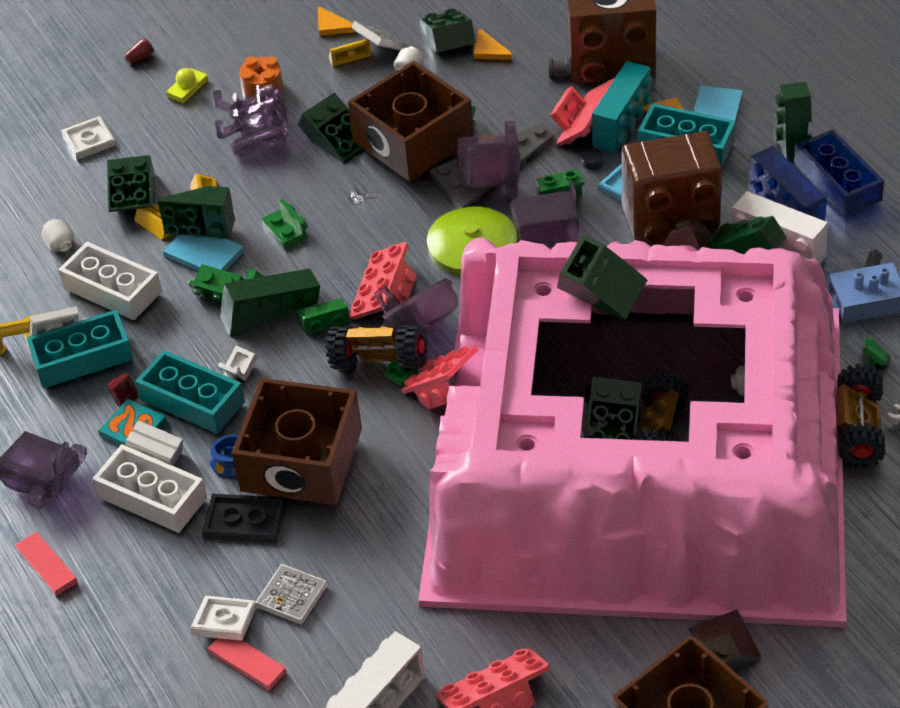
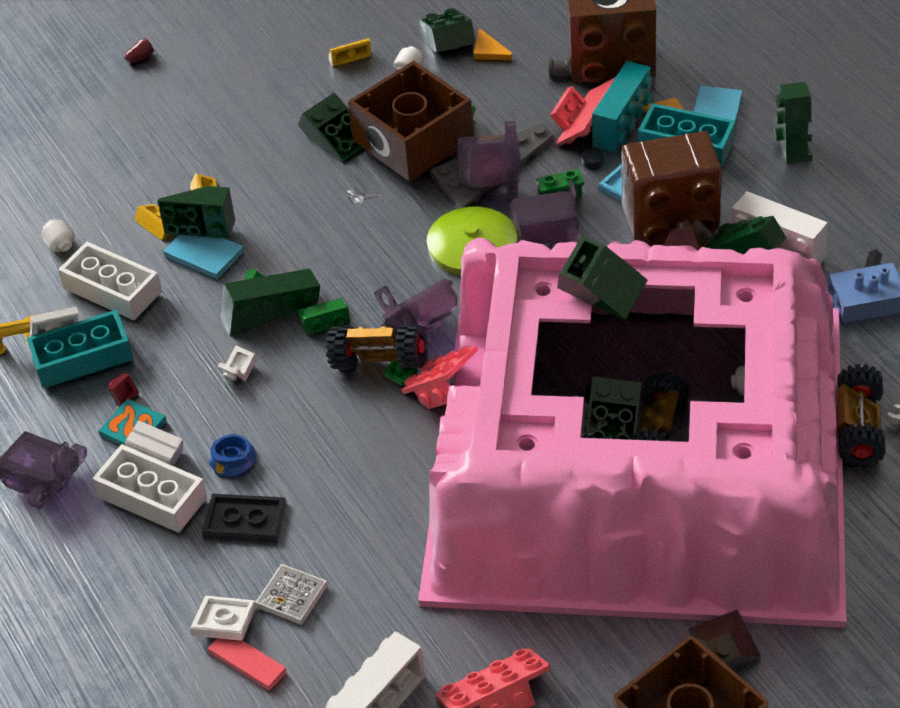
coral tile [15,532,78,597] -> none
white tile [61,116,116,160] -> none
dark green slope [107,155,155,212] -> none
teal brick [135,350,245,434] -> none
neon yellow tile [166,68,208,104] -> none
green bracket [187,264,244,303] -> none
clear purple piece [213,84,289,157] -> none
reddish brown brick [232,378,362,505] -> none
orange brick [239,56,284,103] -> none
green bracket [261,199,308,250] -> none
light orange tile [318,7,356,36] -> none
coral bracket [349,242,417,320] -> none
white tile [351,21,407,51] -> none
clear blue brick [748,146,827,221] -> none
clear blue brick [794,129,885,217] -> none
green piece [862,338,891,367] -> none

